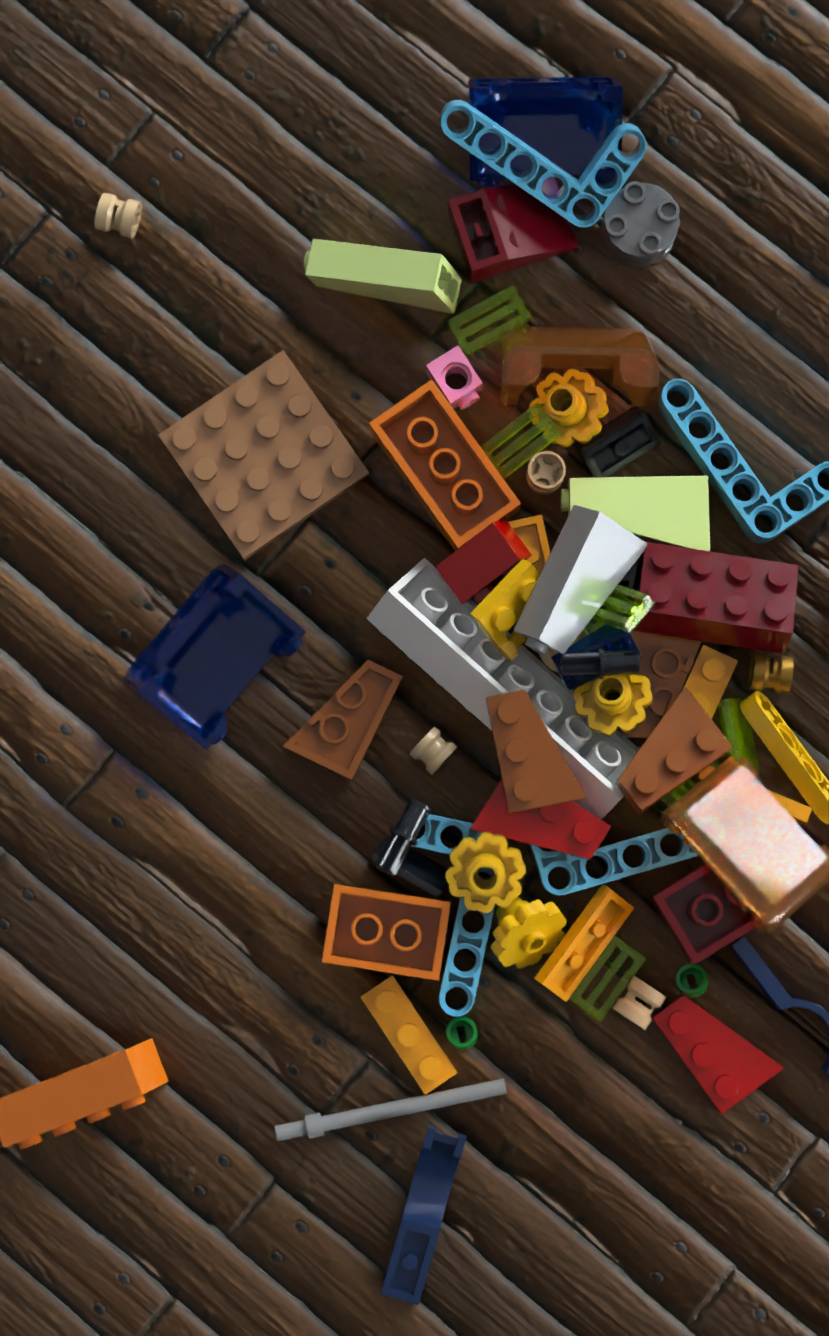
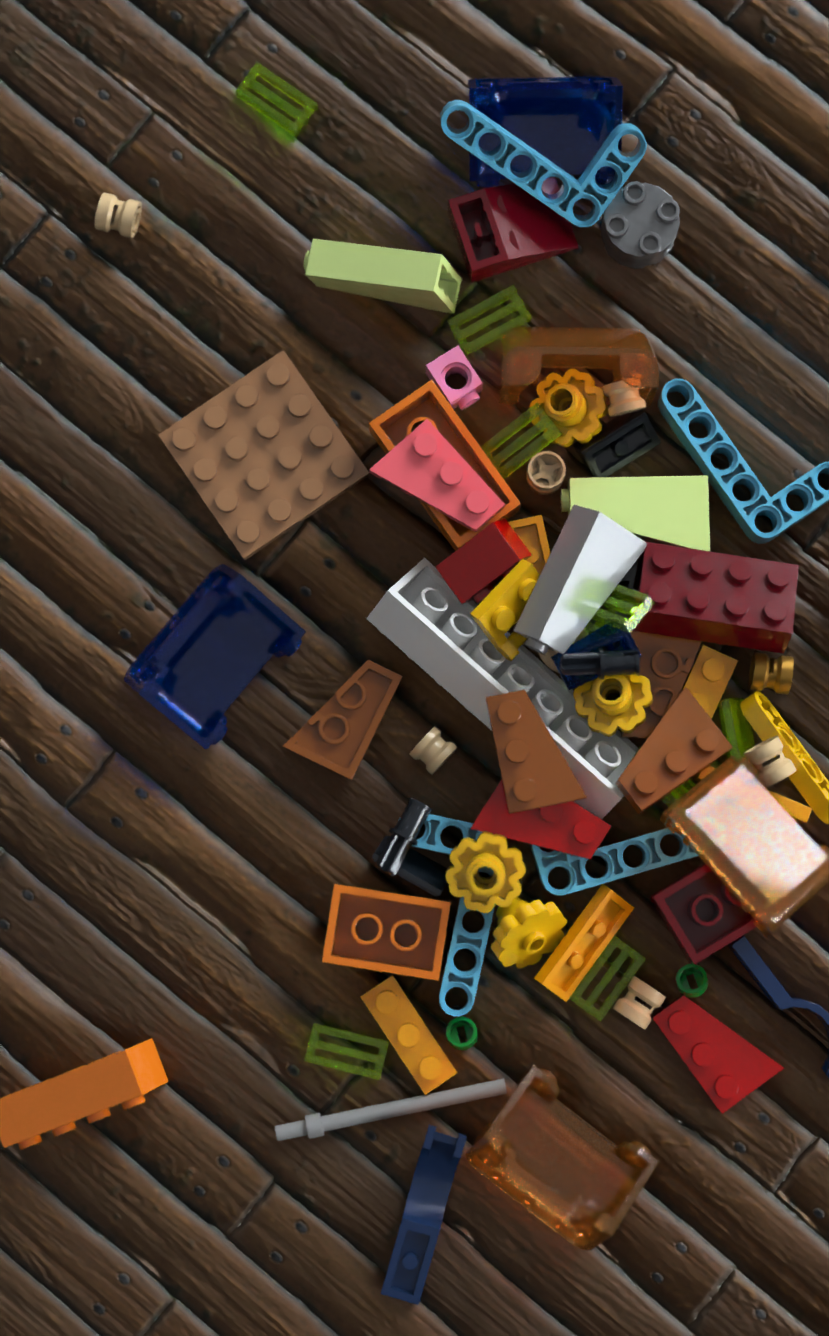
none -> clear neon green tile [235,62,318,138]
none -> clear neon green tile [304,1022,389,1080]
none -> coral wing [369,419,505,532]
none -> clear orange windscreen [465,1065,659,1251]
none -> tan wheel [602,377,646,417]
none -> tan wheel [744,735,796,788]

